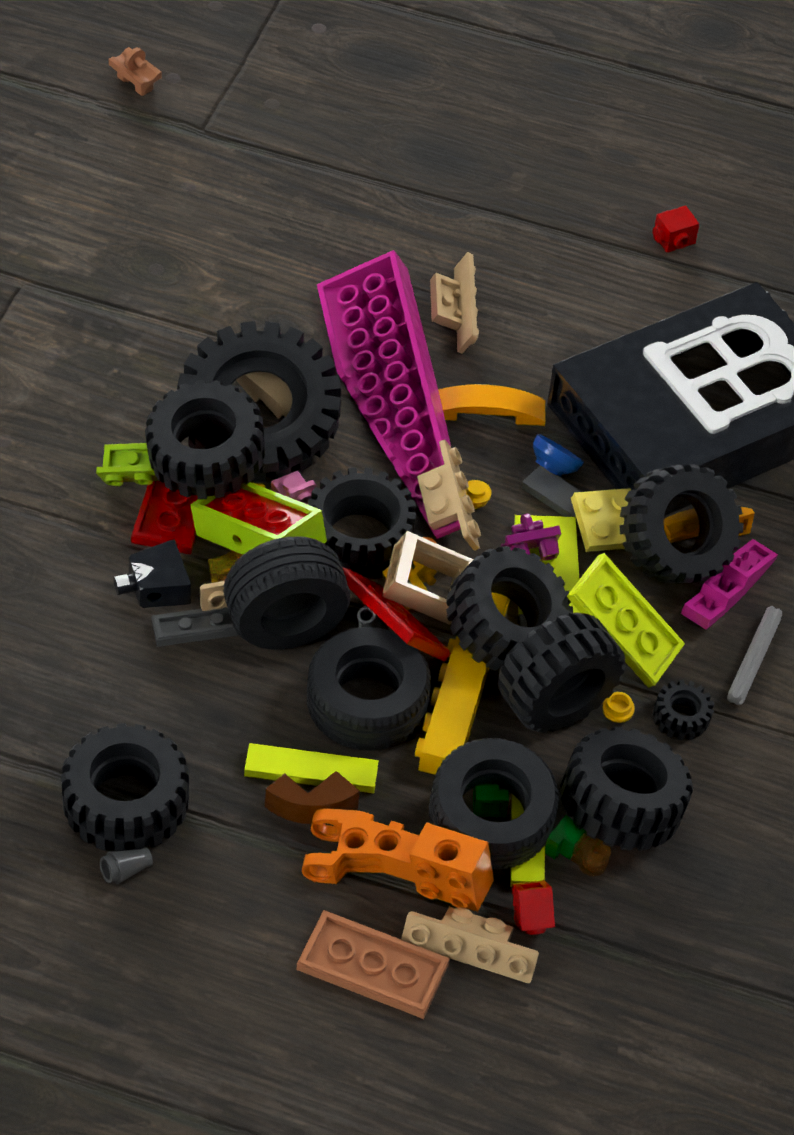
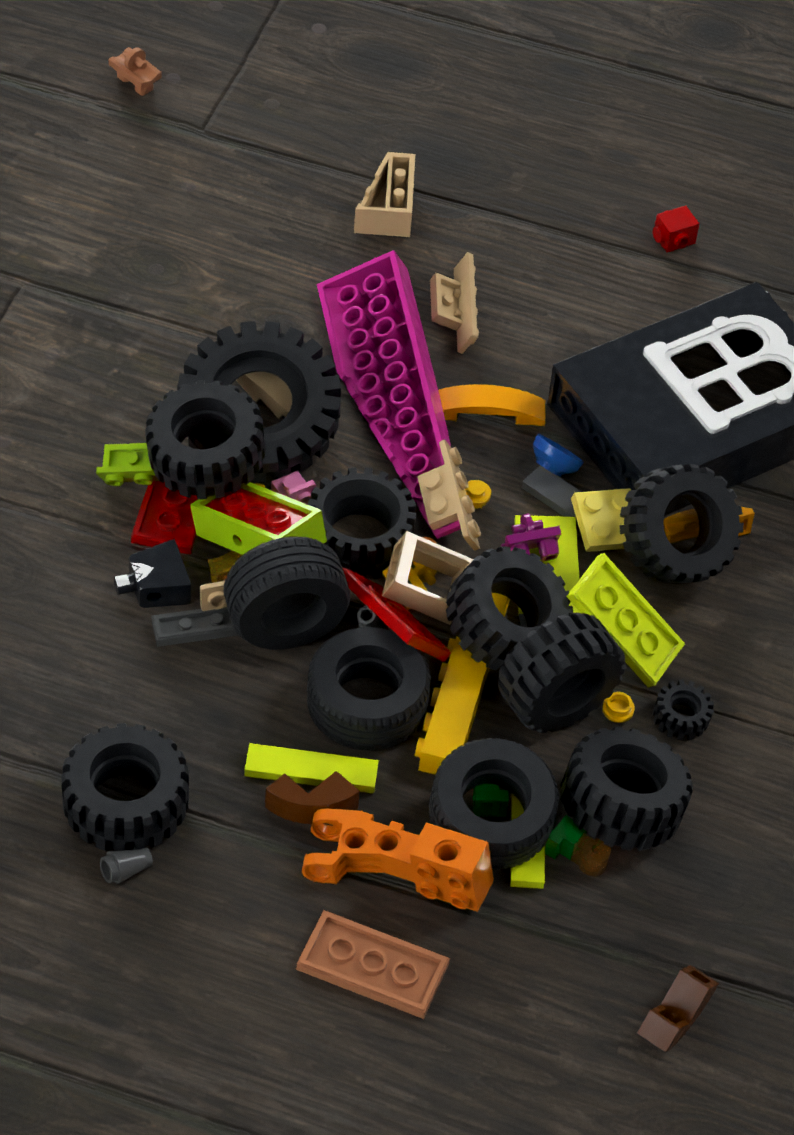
tan bracket [401,906,539,983] -> none
red brick [512,880,555,935] -> none
dark pink slope [681,539,778,630] -> none
light grey axle [727,606,783,705] -> none
none -> tan wedge [354,152,415,237]
none -> reddish brown brick [637,965,719,1052]

